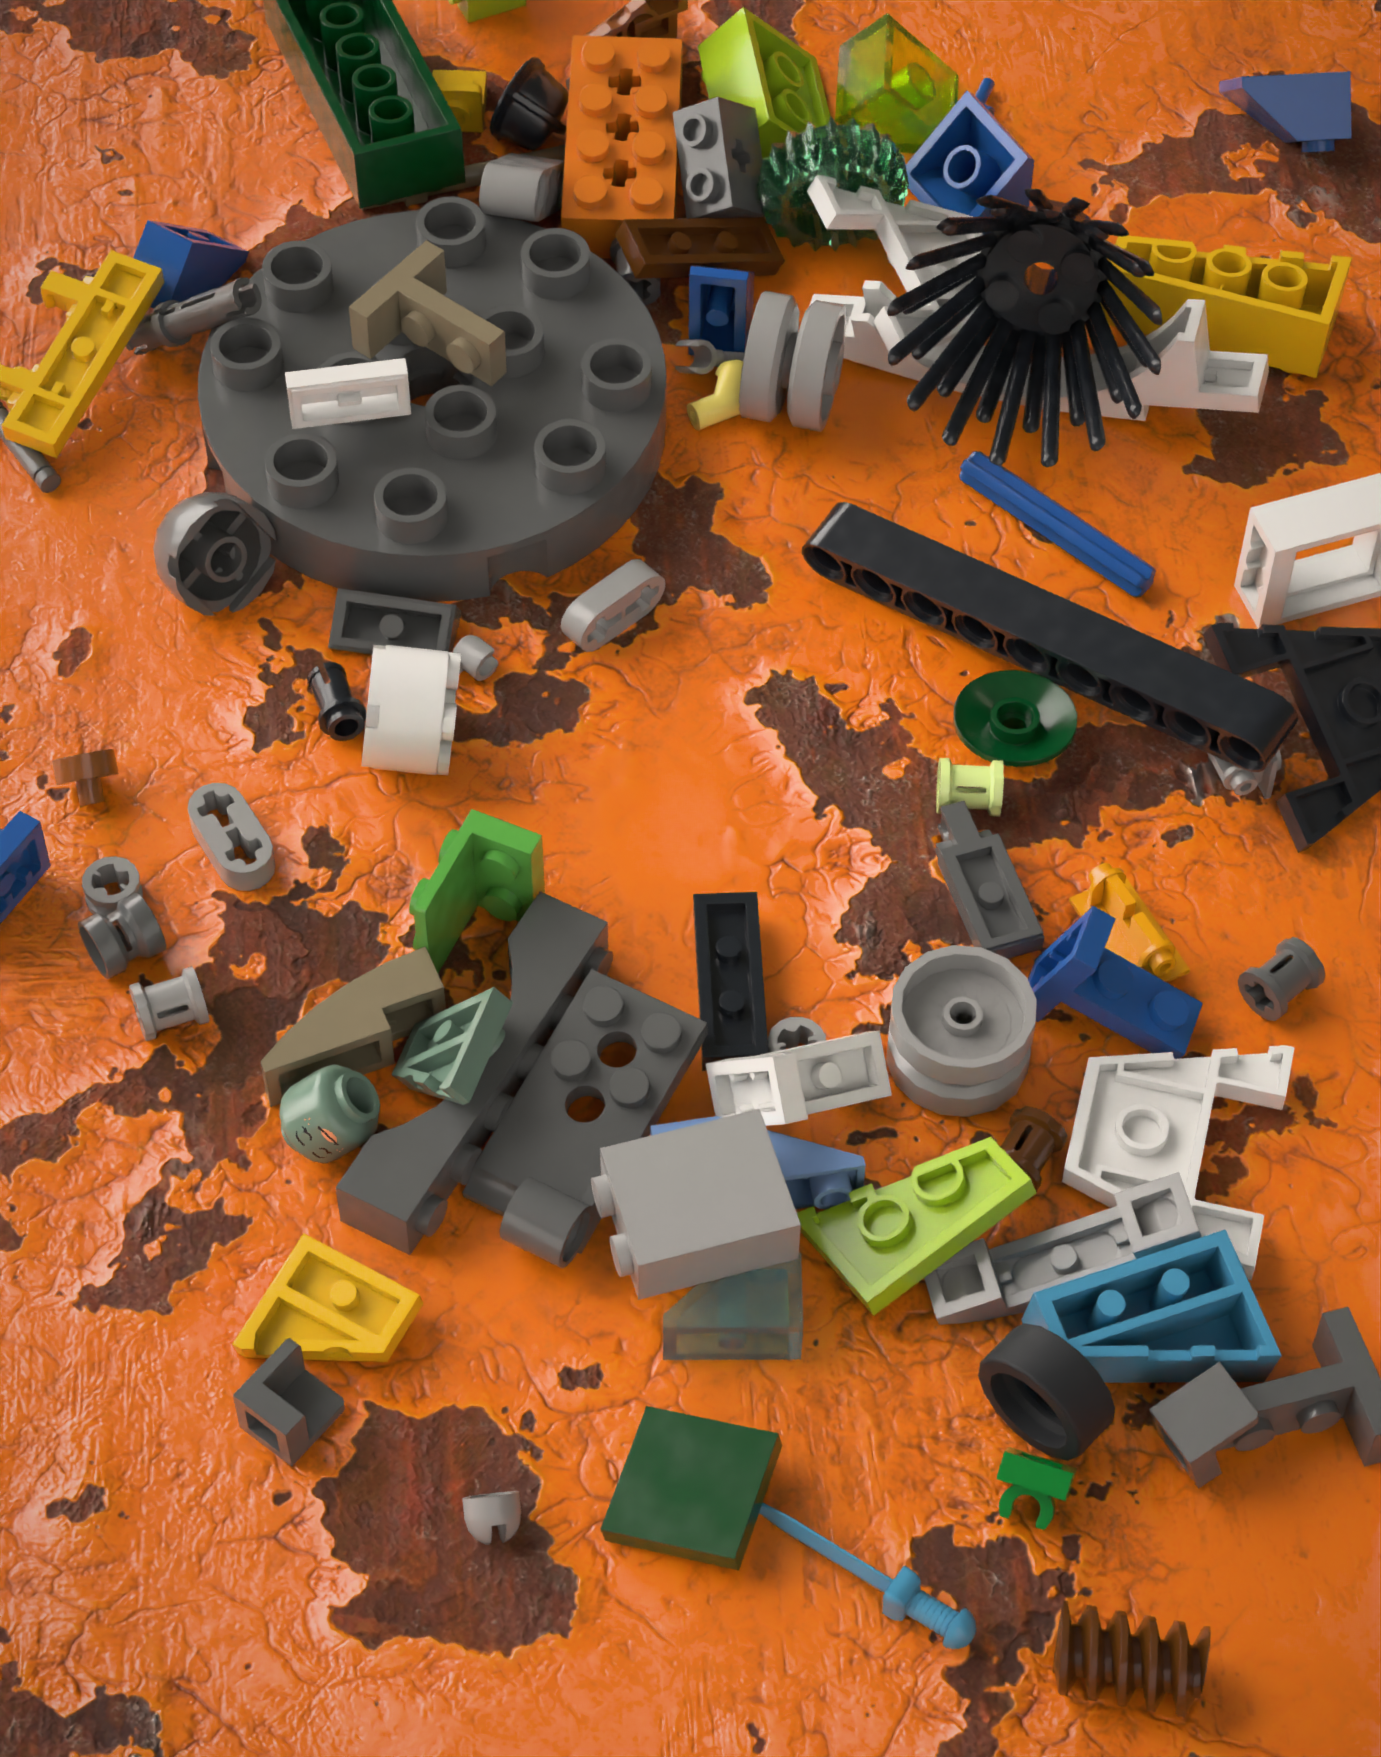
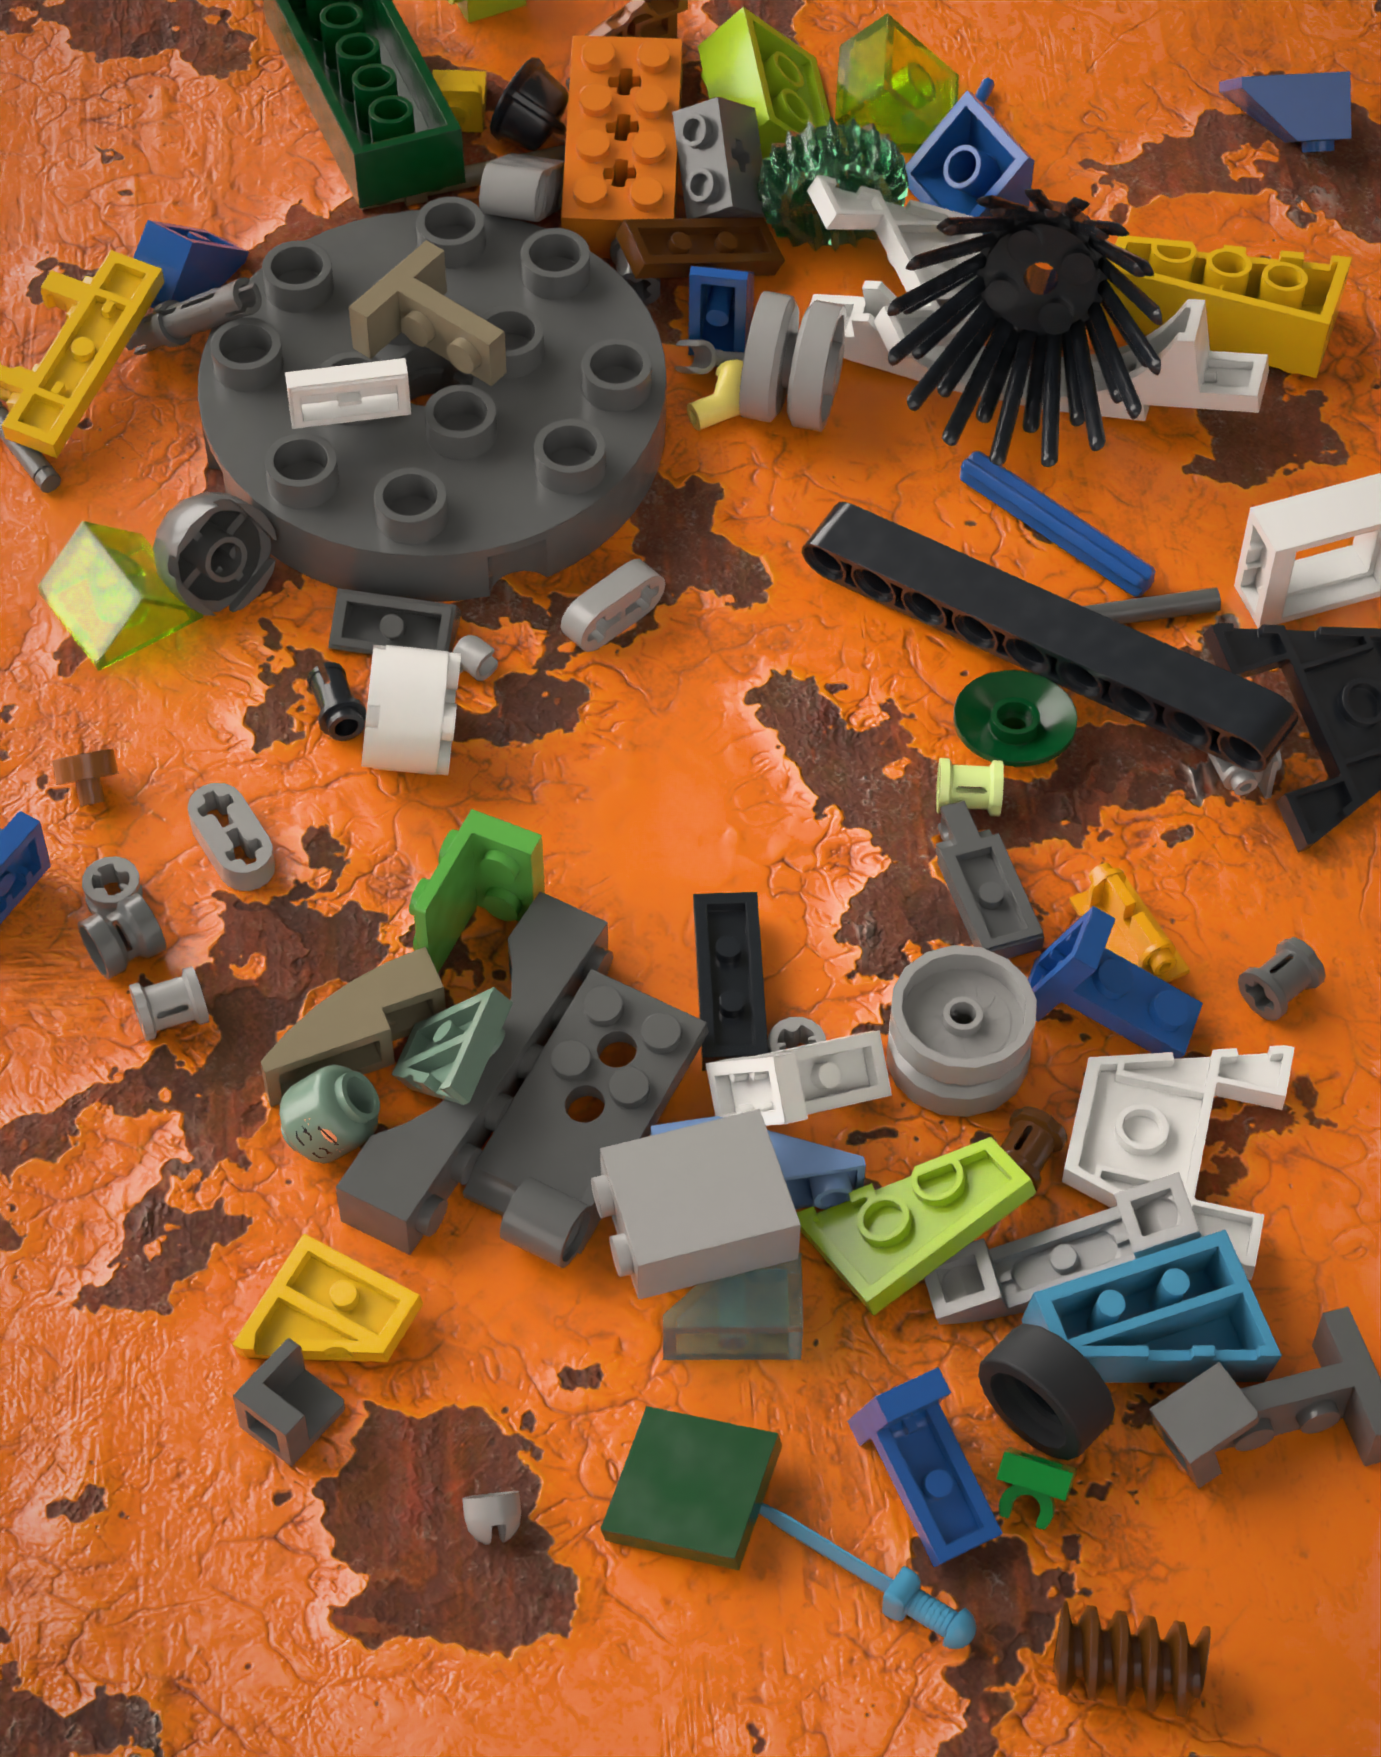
none -> clear neon green slope [38,521,203,671]
none -> blue bracket [847,1367,1003,1568]
none -> dark grey bar [1083,587,1221,625]

